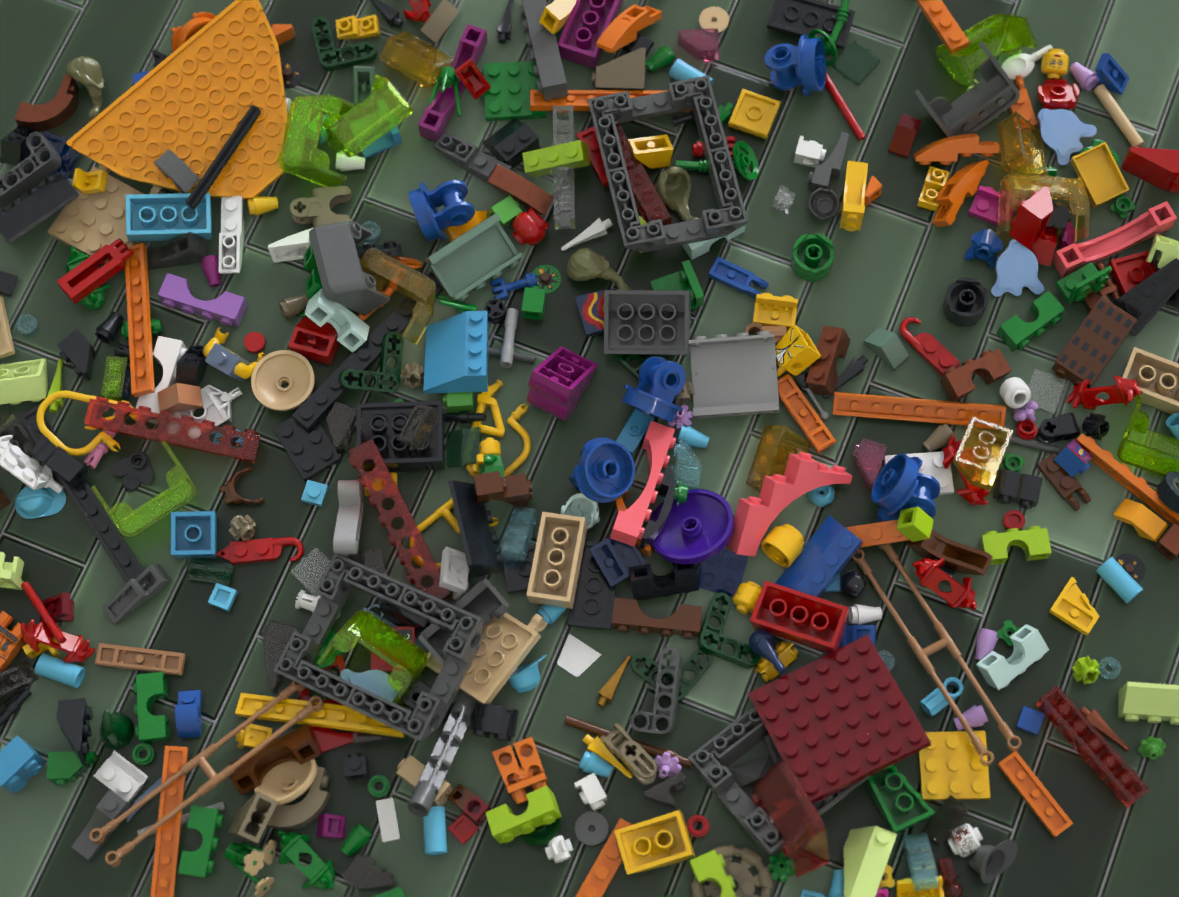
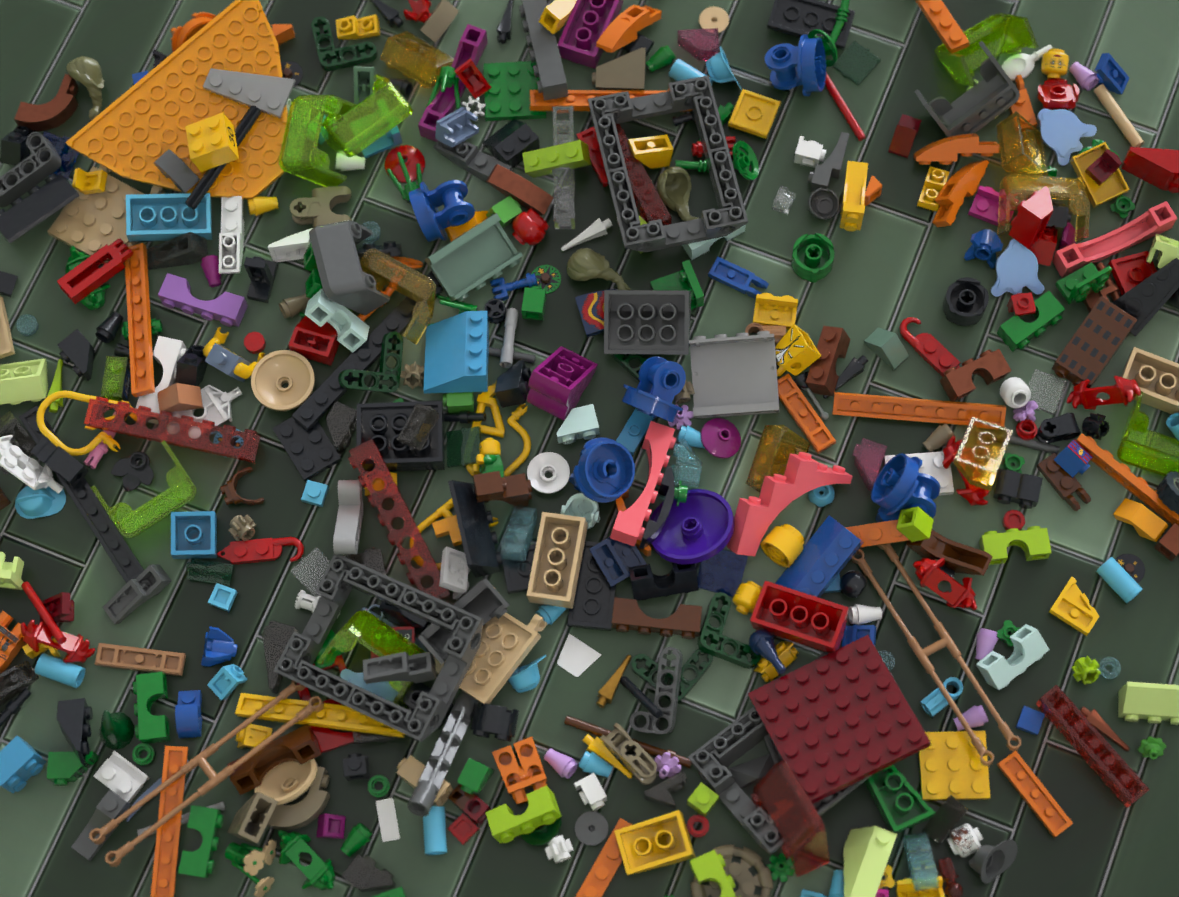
none -> yellow brick [185,113,239,172]
none -> blue brick [201,627,237,667]
none -> light grey wing [203,68,296,118]
none -> medium azure bracket [207,664,247,700]
none -> black bracket [244,256,278,303]
none -> dark grey slope [363,652,436,684]
none -> black cone [381,77,412,99]
none -> red dish [385,145,425,183]
none -> green plant [387,152,422,203]
none -> light orange piece [432,515,463,547]
none -> sand blue hinge [435,107,479,148]
none -> green slope [457,758,495,795]
none -> white gear [461,96,485,122]
none -> black slope [495,360,532,408]
none -> white dish [527,452,570,494]
none -> lavender cone [544,748,578,779]
none -> light aqua slope [557,404,600,444]
none -> black bar [620,676,662,719]
none -> lime brick [687,782,719,817]
none -> magenta dish [701,418,741,459]
none -> medium azure piece [706,46,742,89]
none -> red bracket [1007,292,1036,316]
none -> dark red bracket [1085,149,1122,186]

